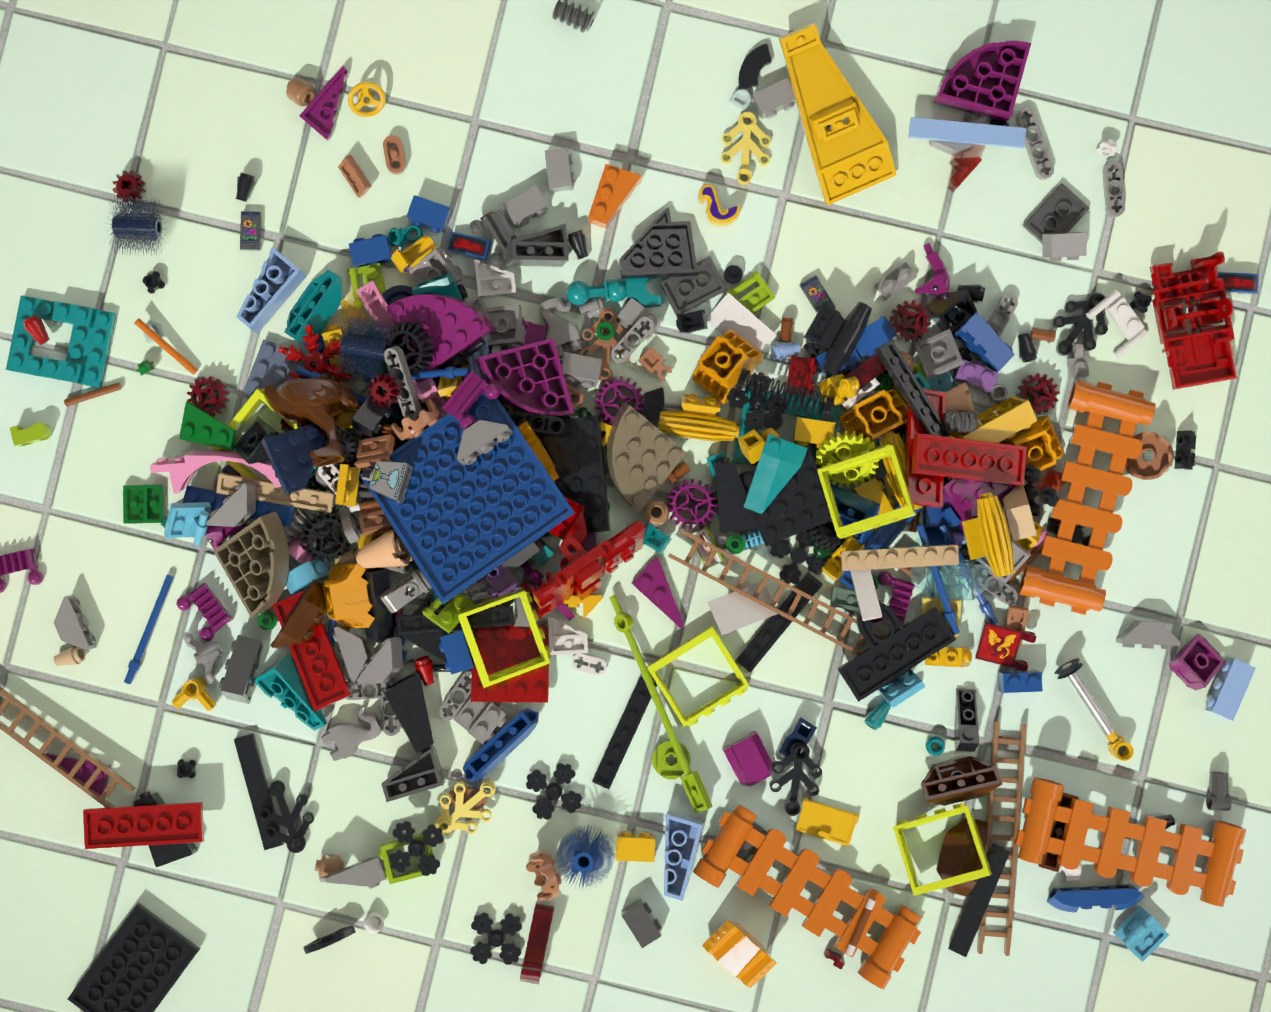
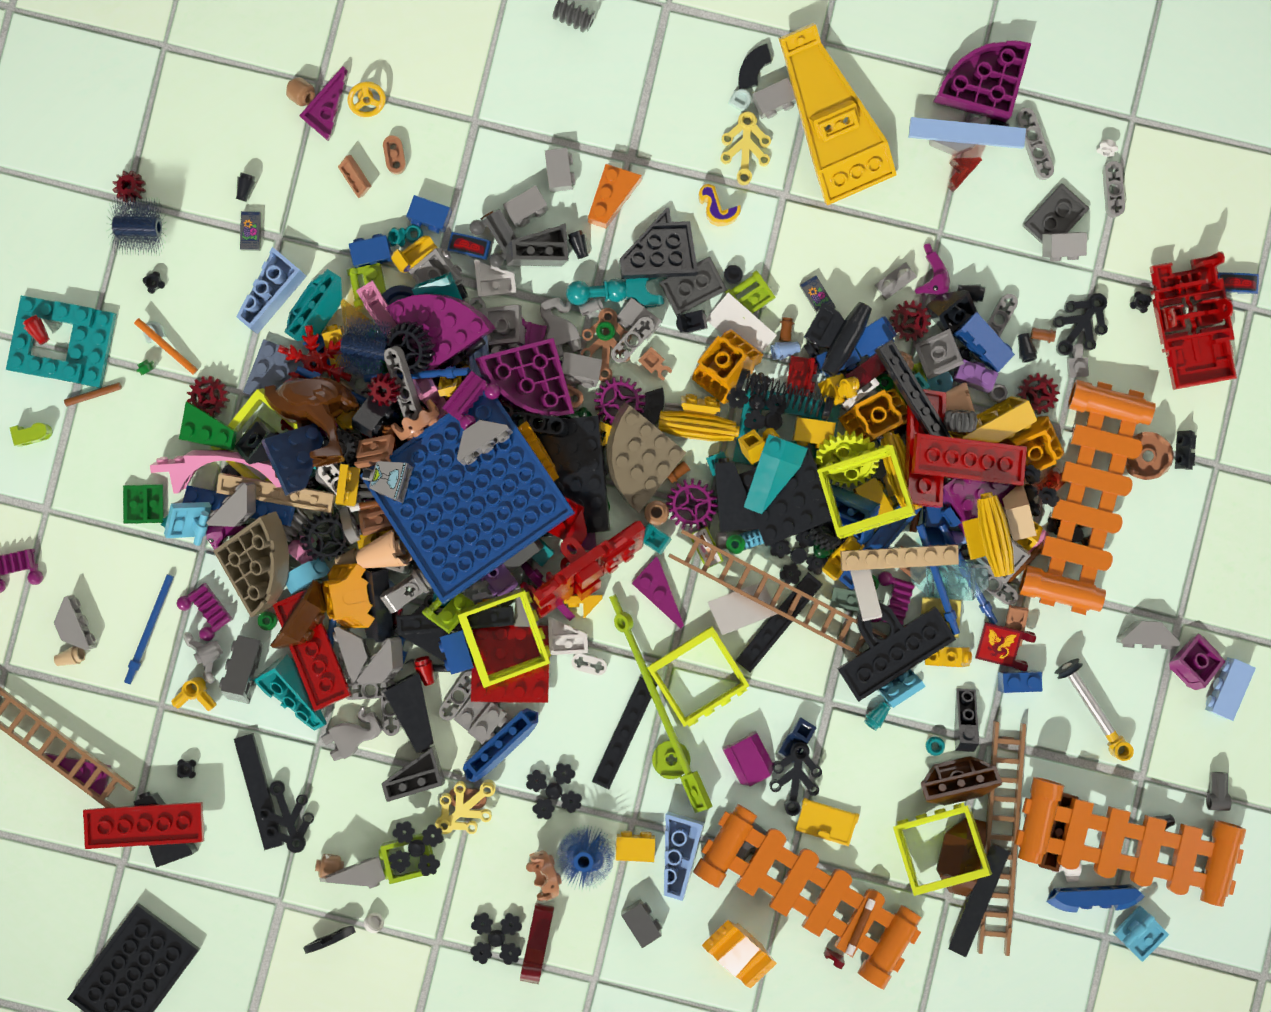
white plate [1086,289,1148,358] -> none

